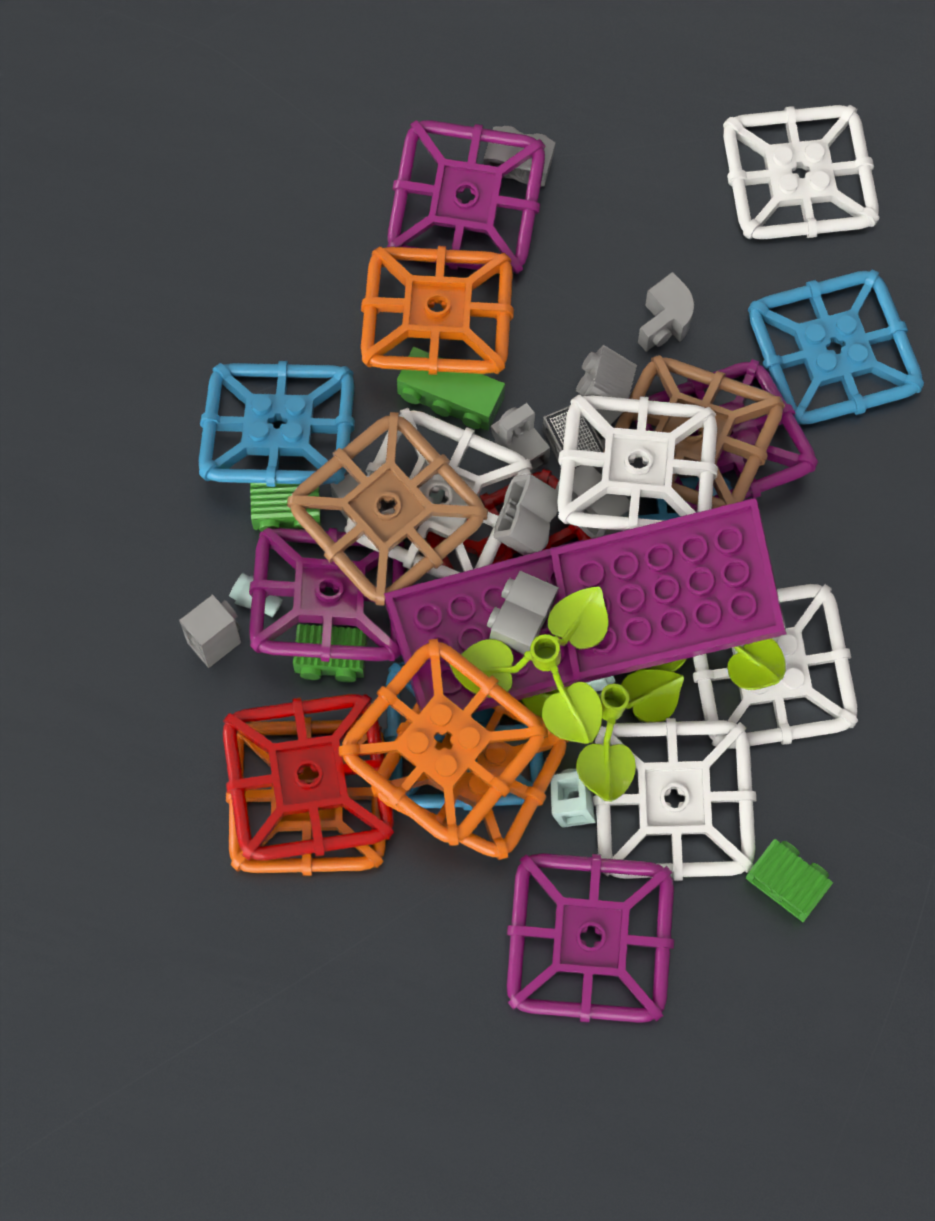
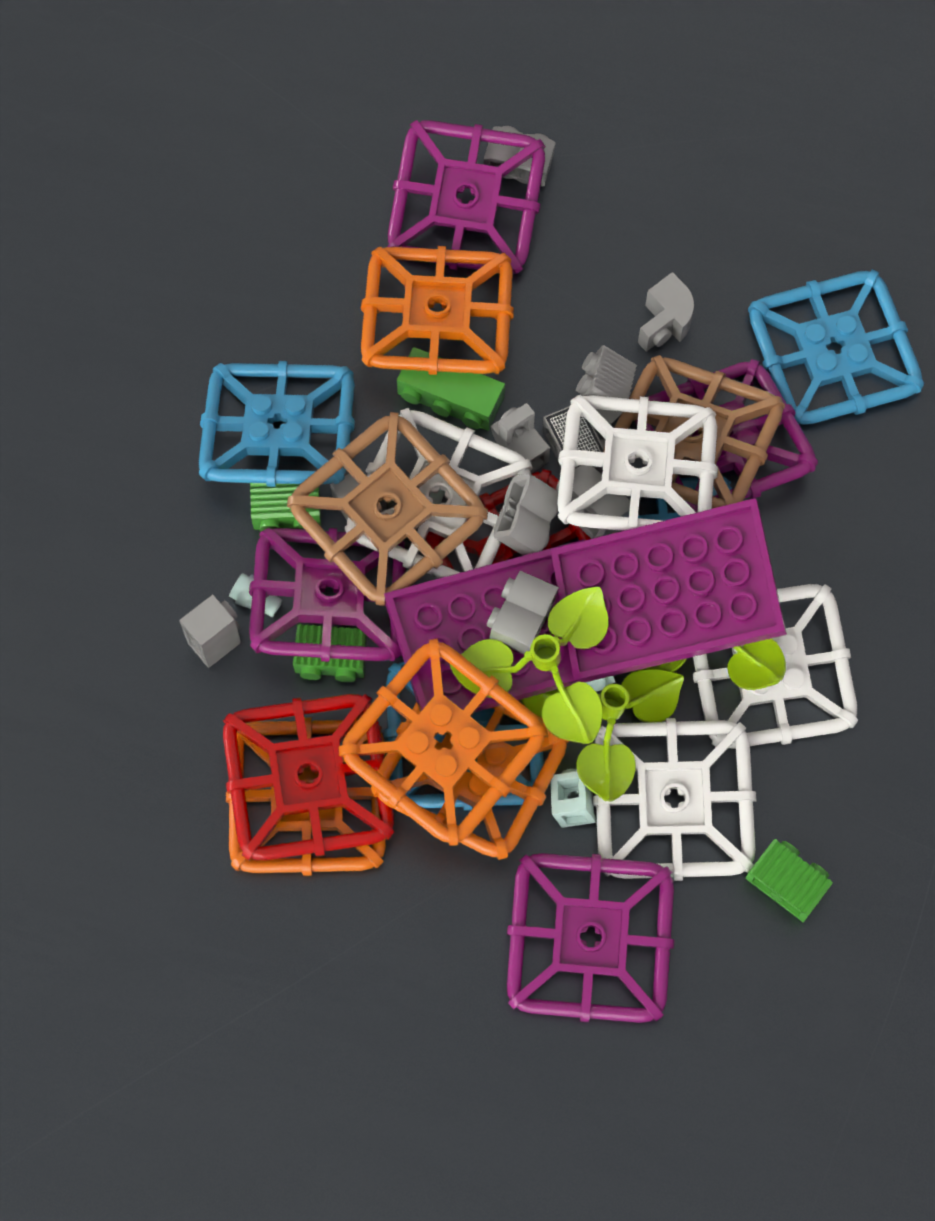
white plate [723,105,879,240] -> none

